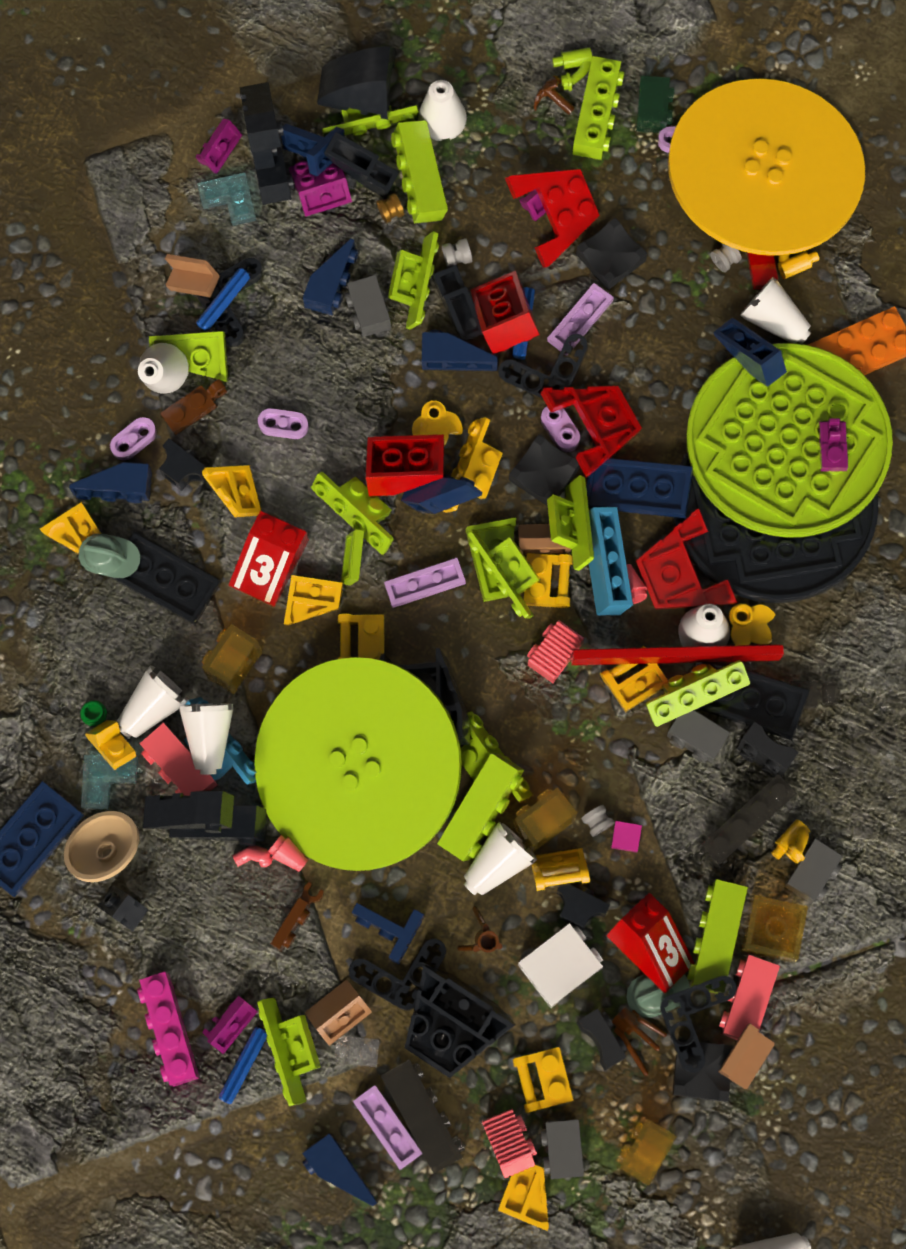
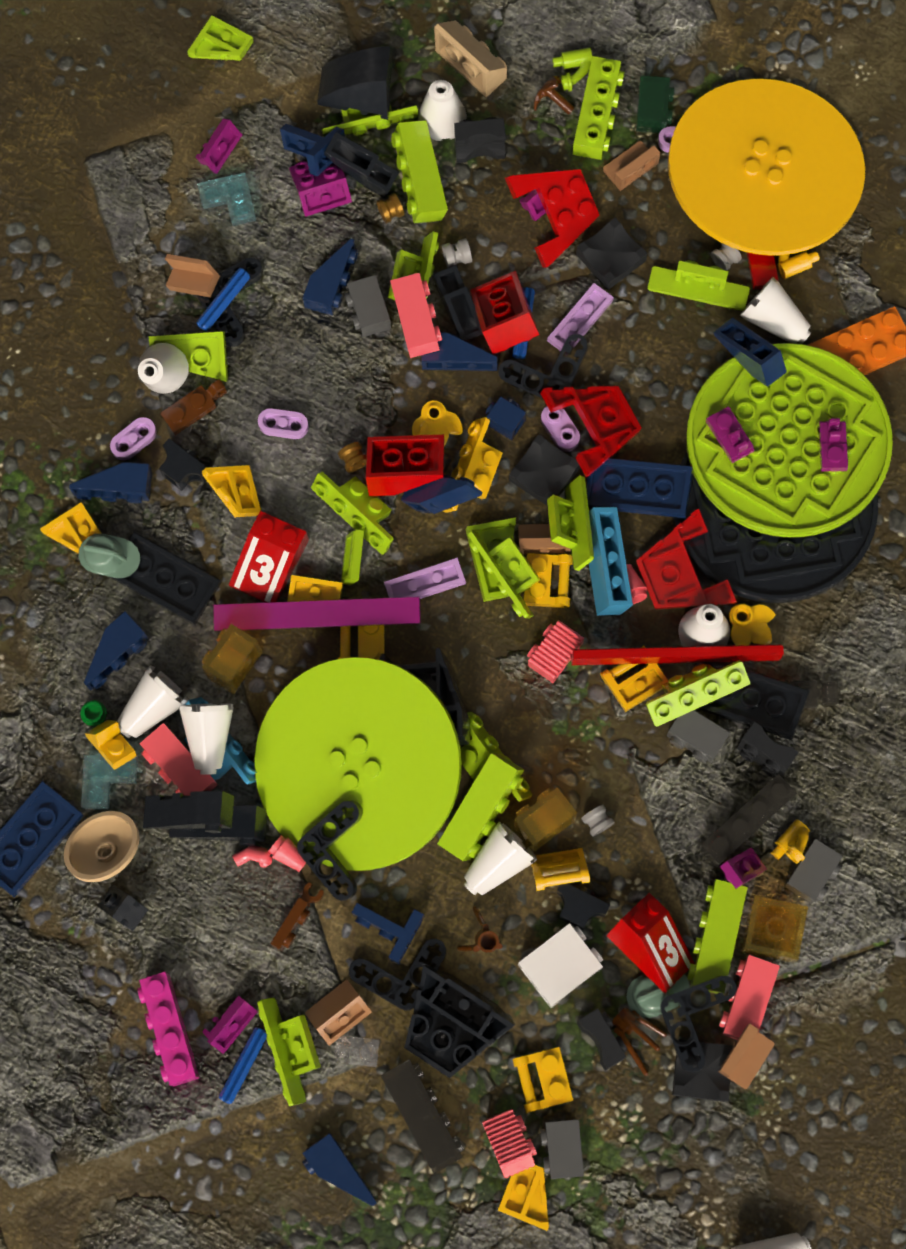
black wedge [239,82,295,205] -> none
lavender plate [353,1085,423,1170] -> none
dark pink tile [611,821,642,853] -> none
clear yellow brick [615,1119,677,1186] -> none
none -> dark blue slope [84,612,149,691]
none -> lime wing [187,16,254,61]
none -> magenta tile [214,597,421,631]
none -> black beam [297,800,363,901]
none -> pearl gold wheel [338,442,367,473]
none -> coral brick [390,273,442,358]
none -> tan slope [434,20,507,97]
none -> black brick [454,117,506,163]
none -> dark blue brick [485,397,526,441]
none -> medium nougat panel [603,141,660,191]
none -> lime bracket [647,260,750,311]
none -> magenta plate [706,406,755,463]
none -> magenta plate [720,847,767,889]

